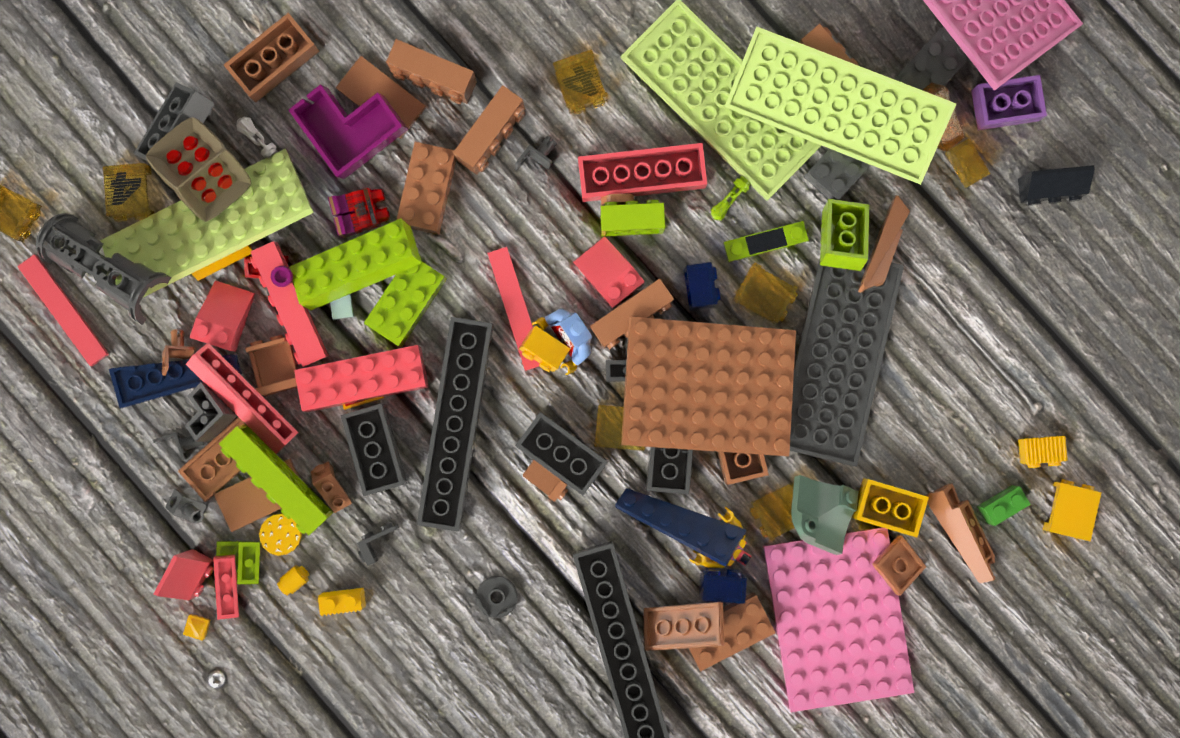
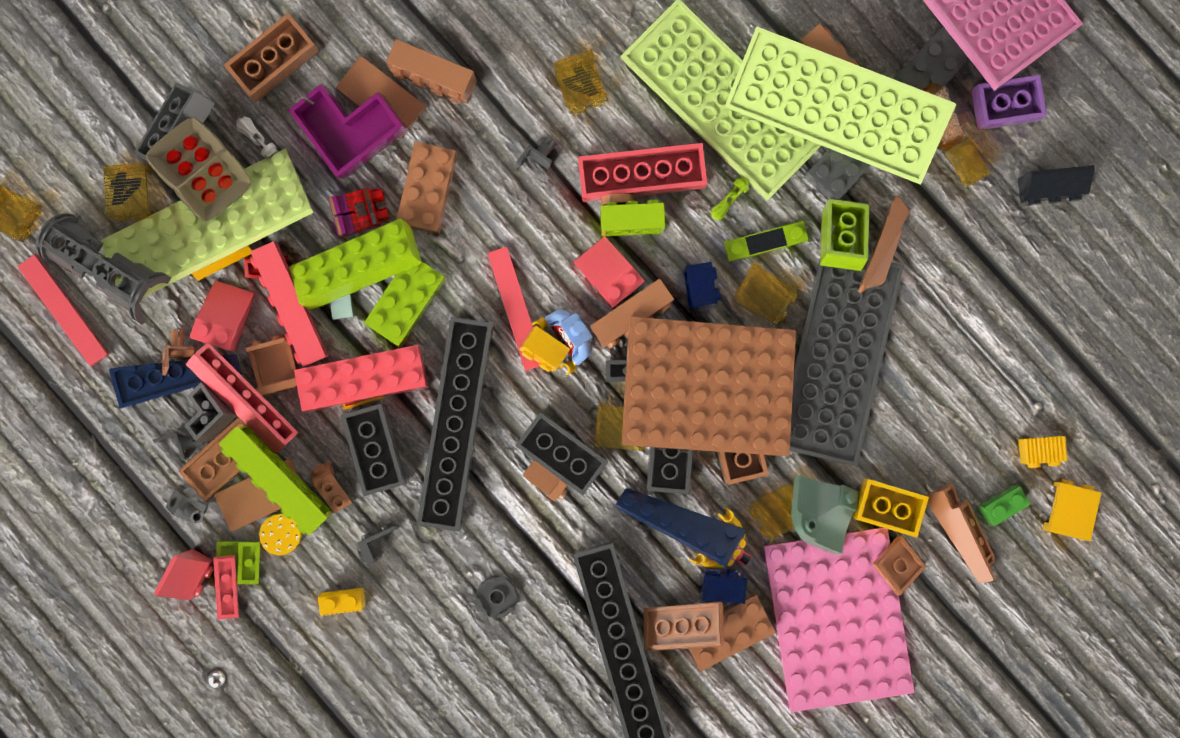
yellow tile [183,614,211,641] -> none
magenta tile [271,266,293,287] -> none
yellow brick [277,565,309,596] -> none
nougat brick [453,85,525,175] -> none

